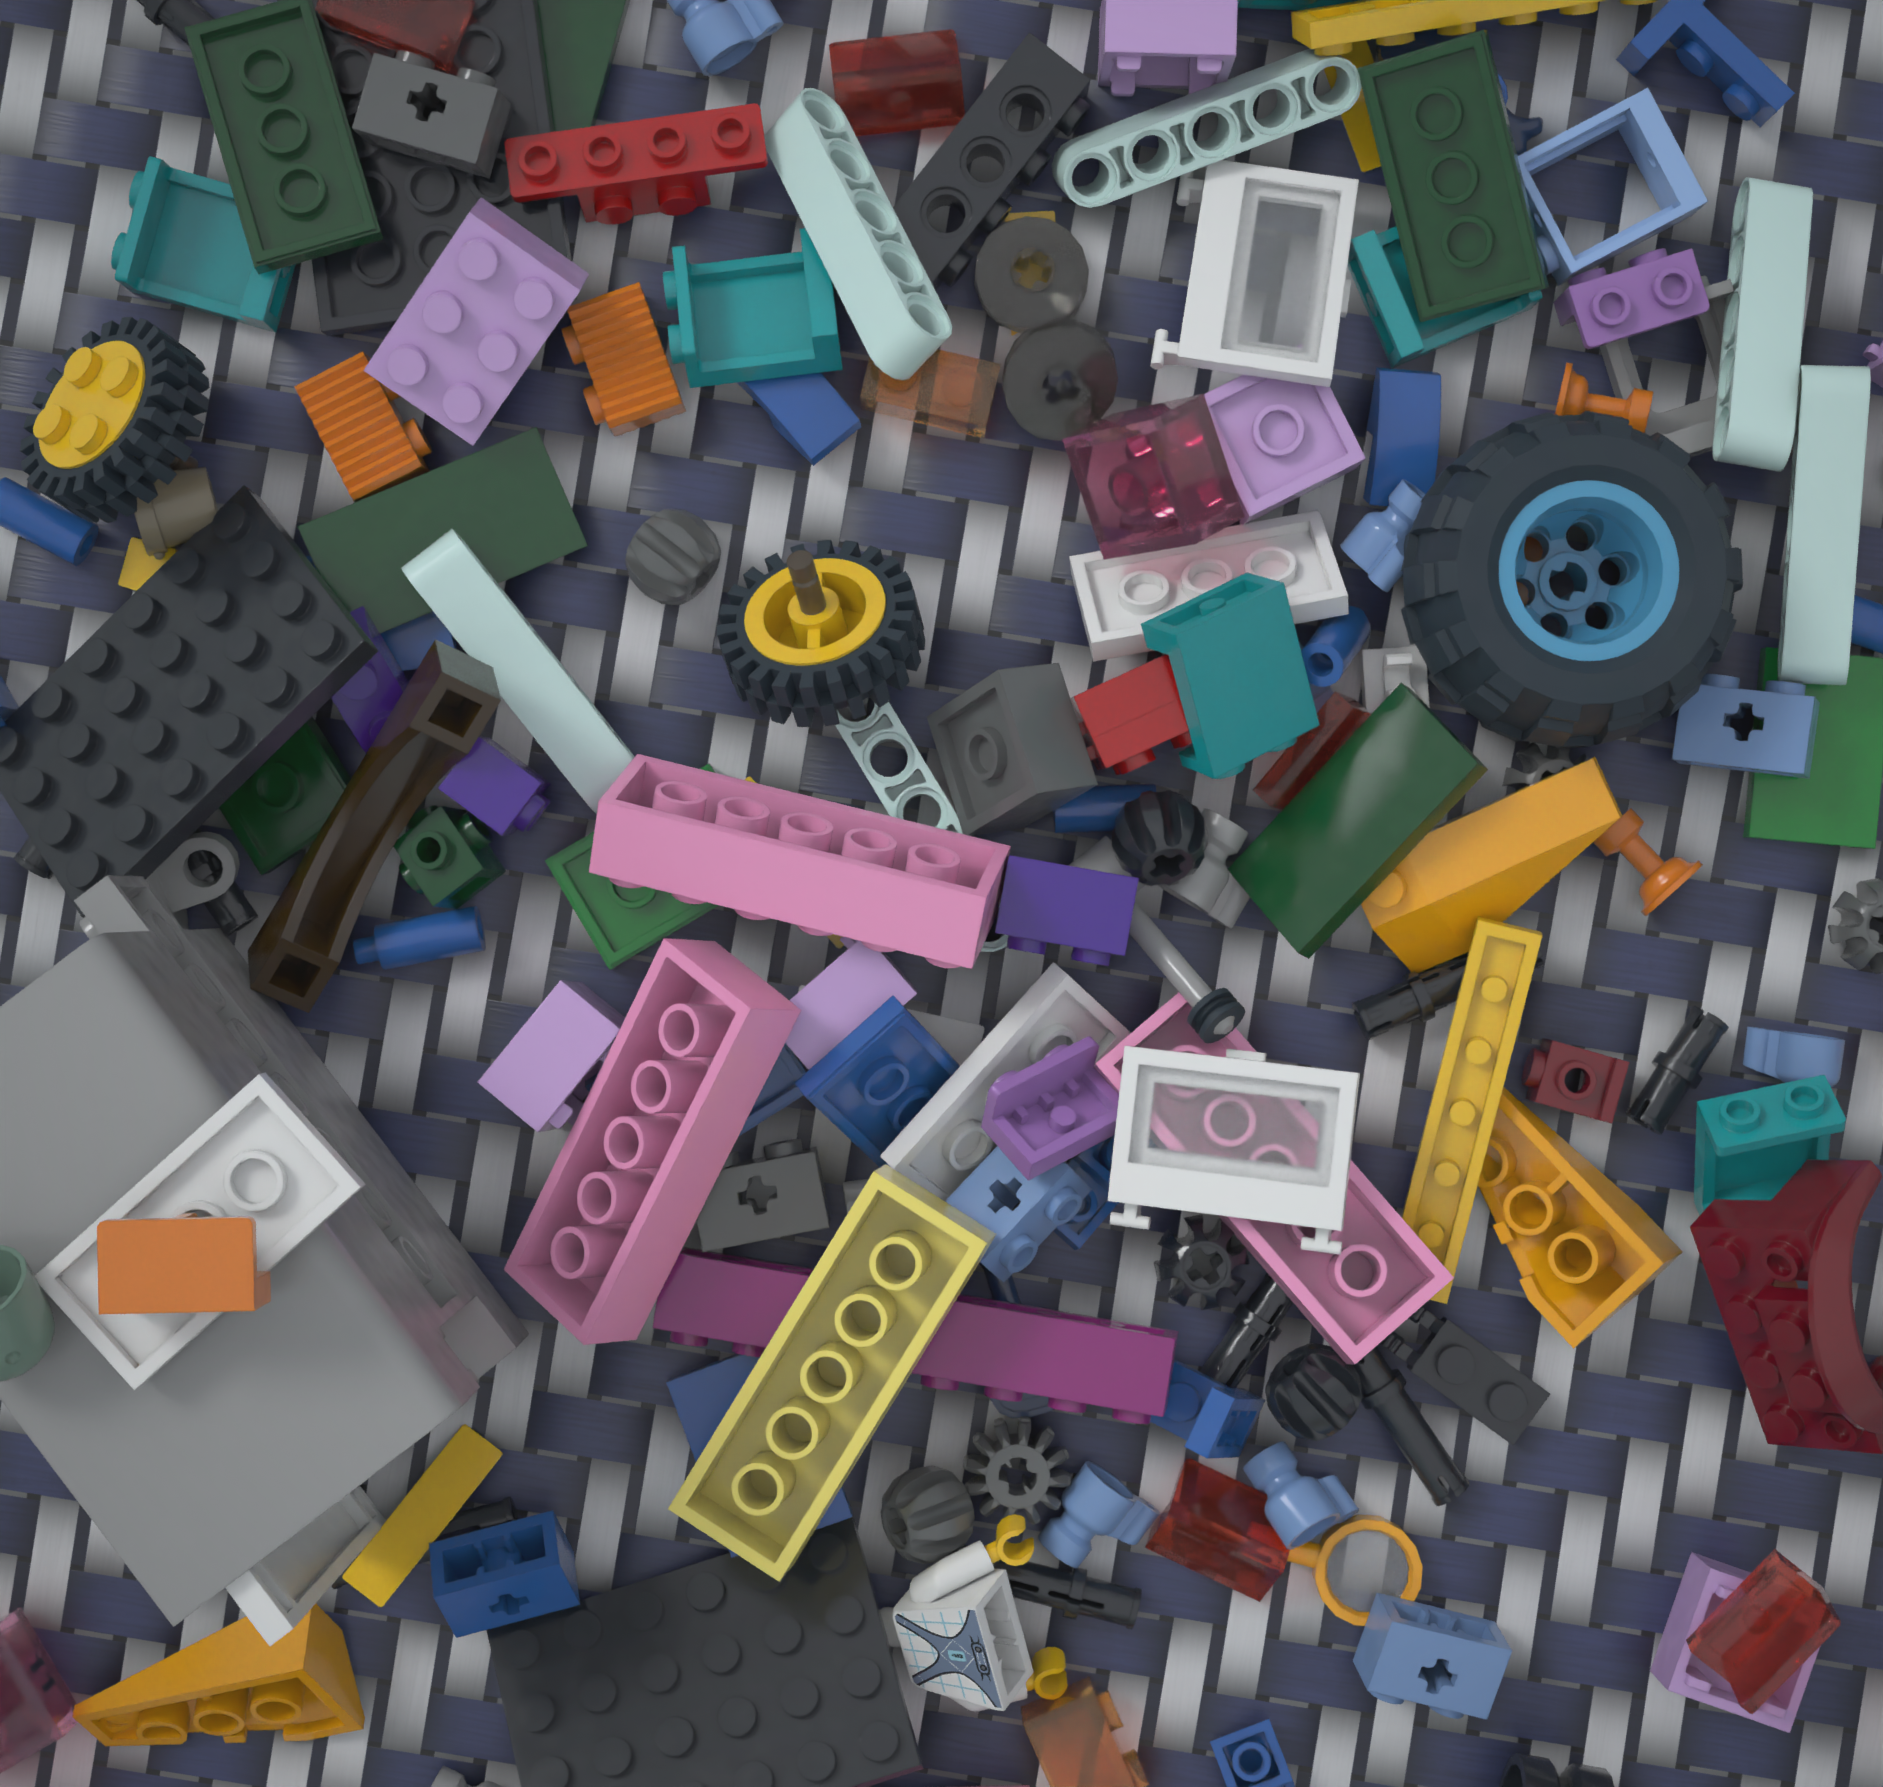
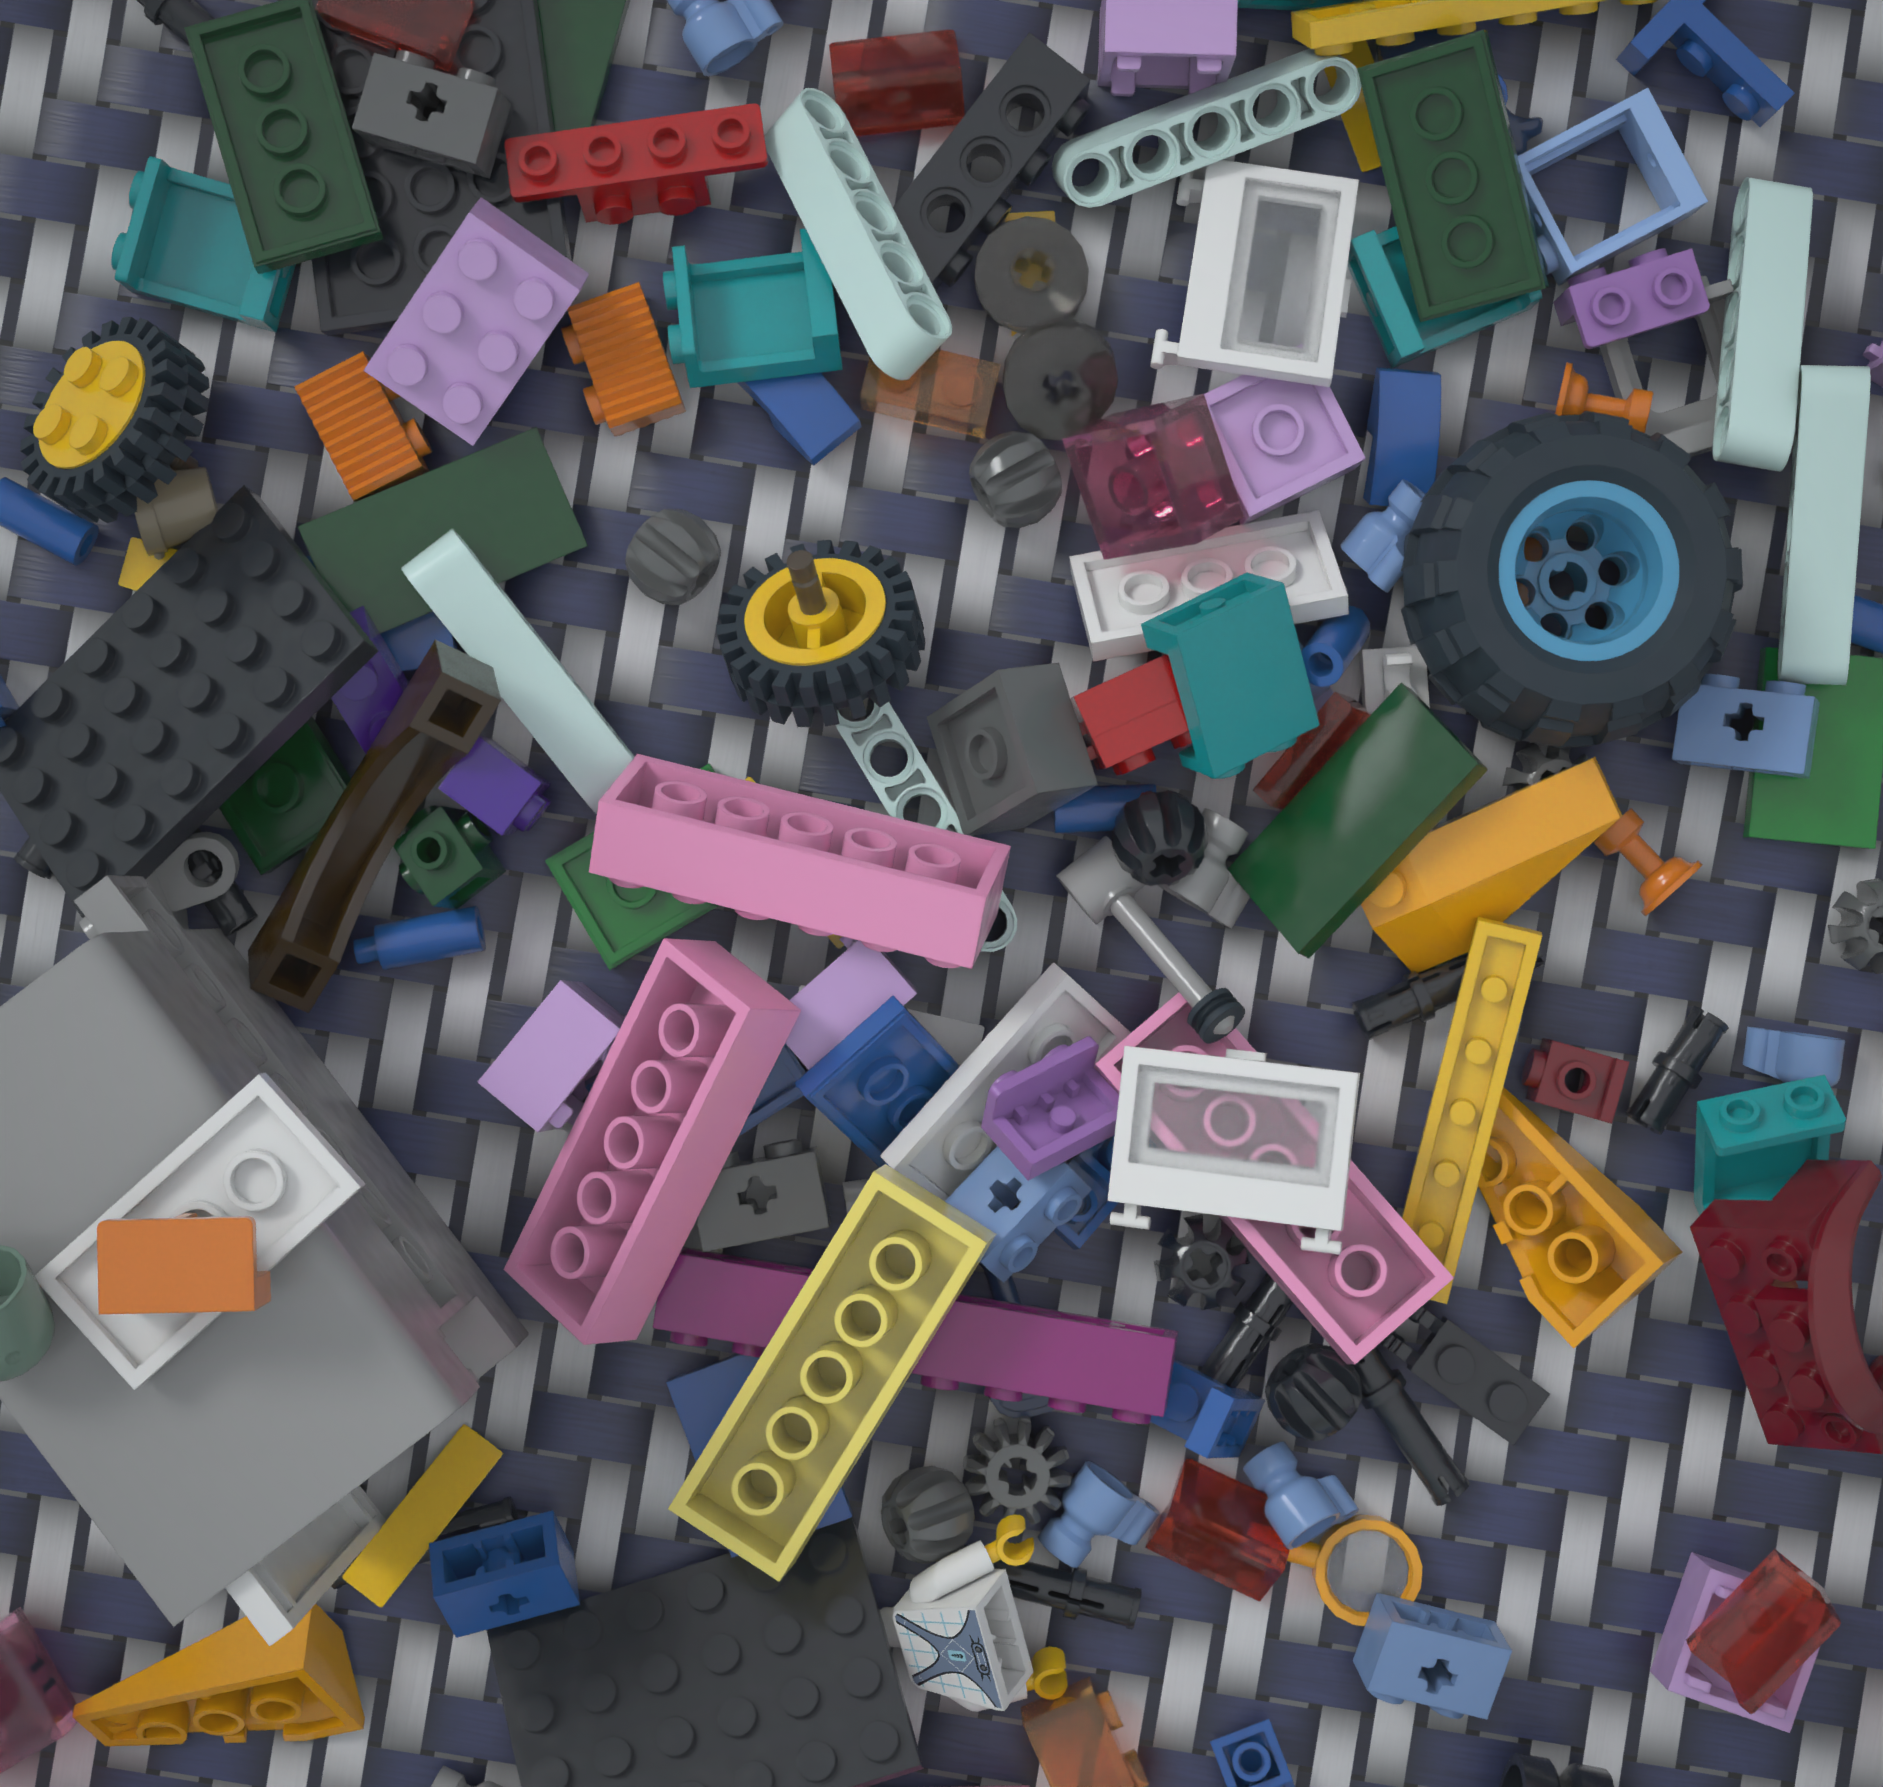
dark purple brick [995,855,1139,966] -> none
none -> dark grey piece [969,431,1062,528]

